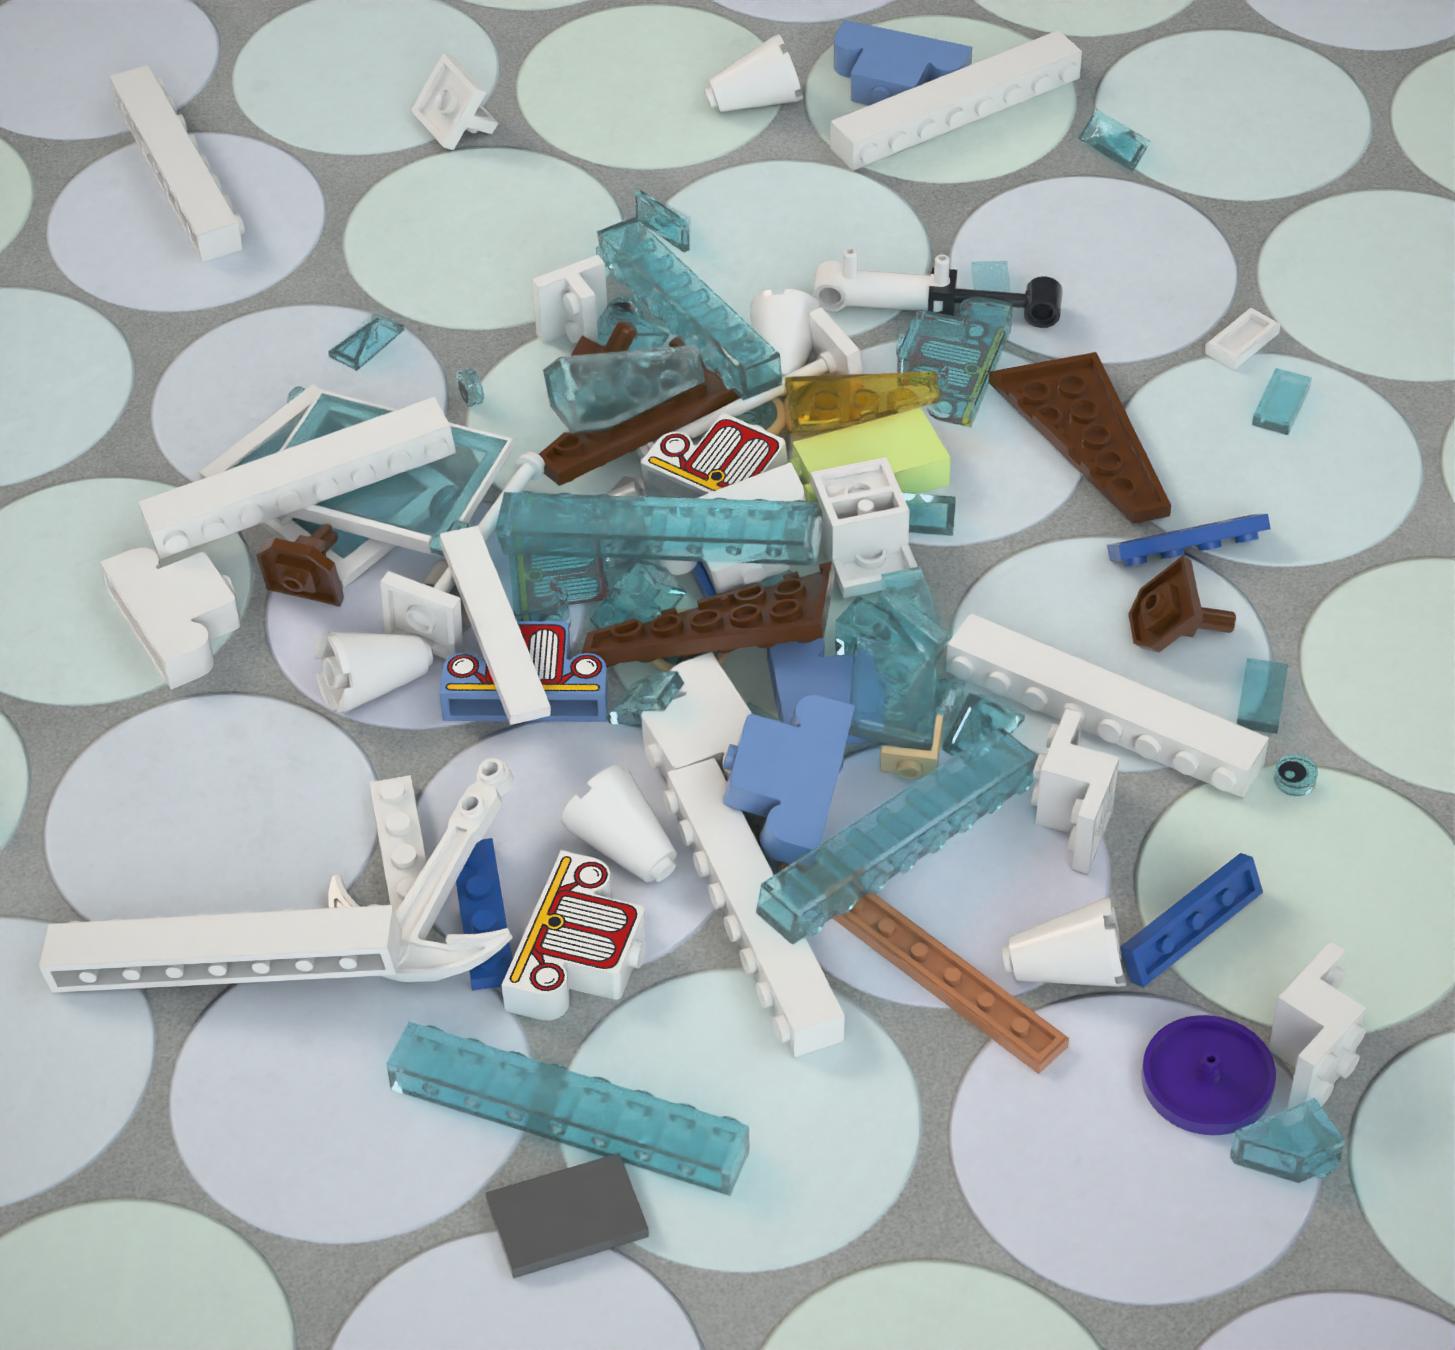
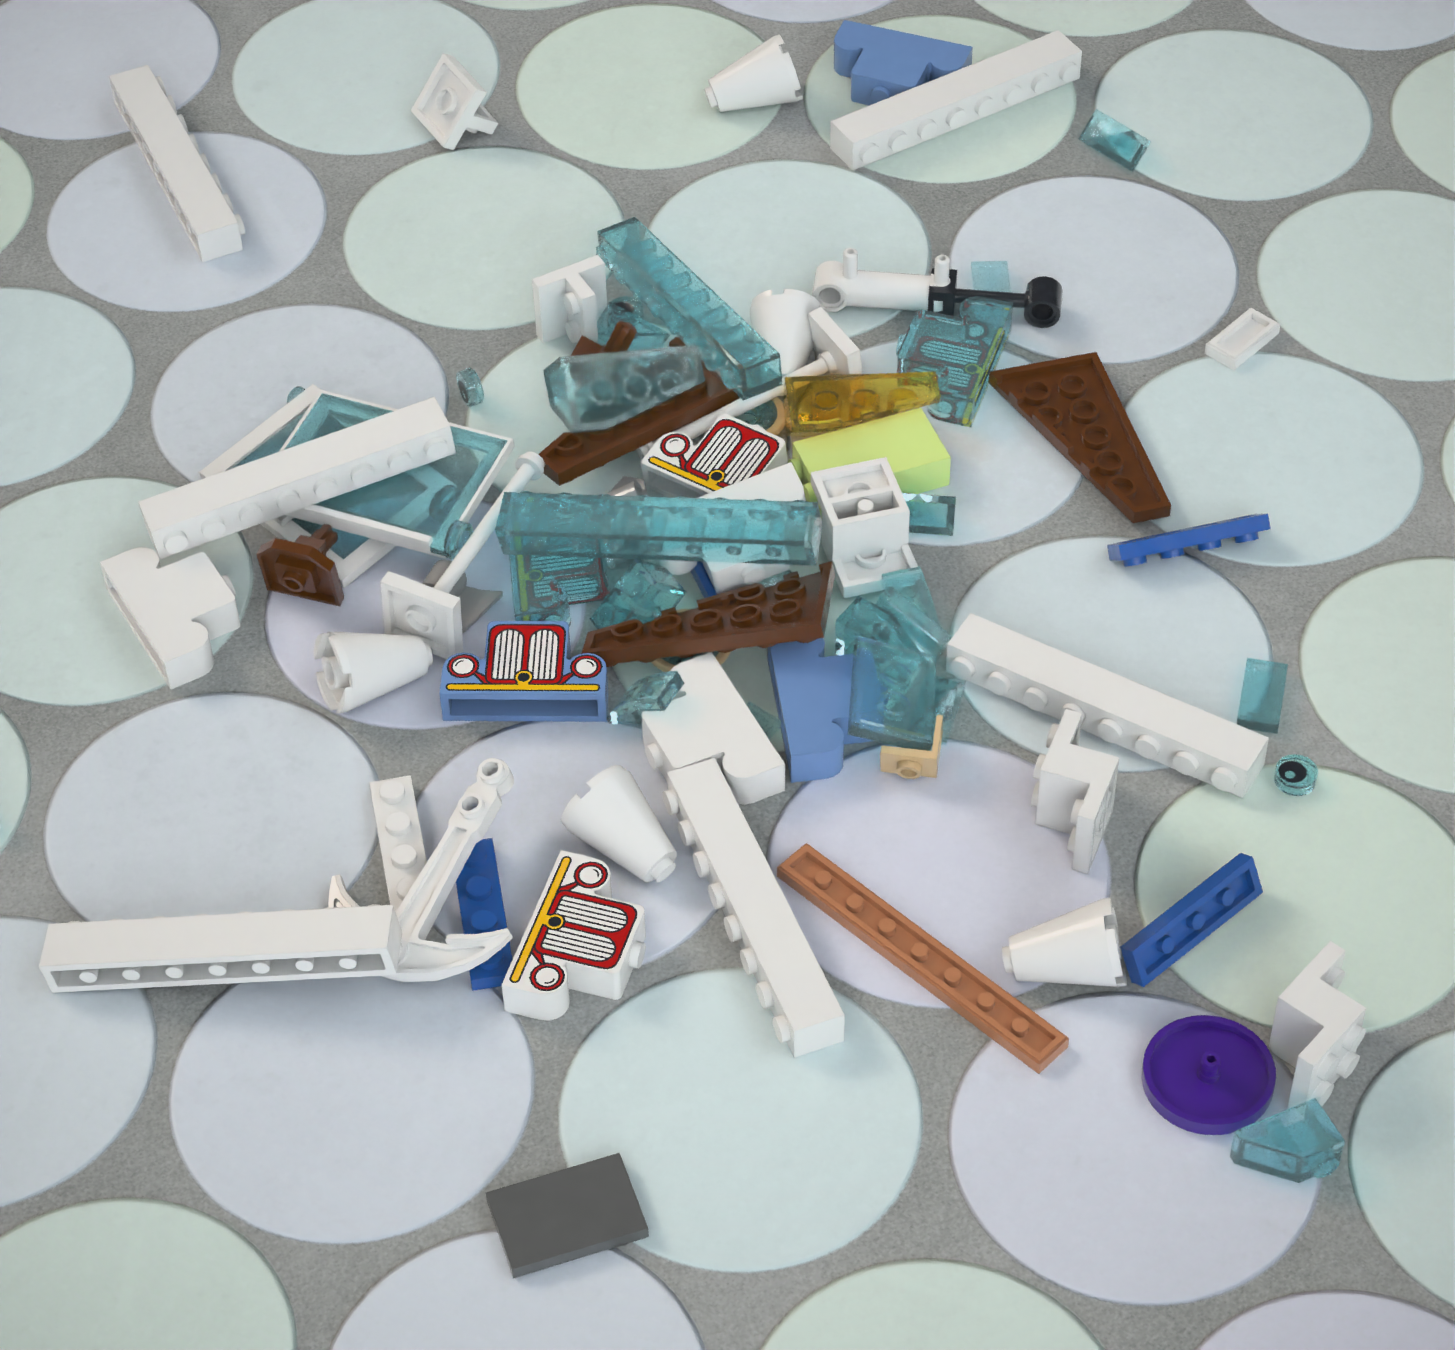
clear light blue slope [328,311,404,371] -> none
clear light blue brick [386,1021,750,1196] -> none
white tile [440,526,551,725] -> none
clear light blue slope [635,190,691,253] -> none
medium blue brick [723,694,855,870] -> none
clear light blue brick [756,727,1037,945] -> none
clear light blue slope [942,693,1025,770] -> none
reddish brown piece [1128,555,1236,653] -> none
clear light blue tile [1252,368,1312,435] -> none

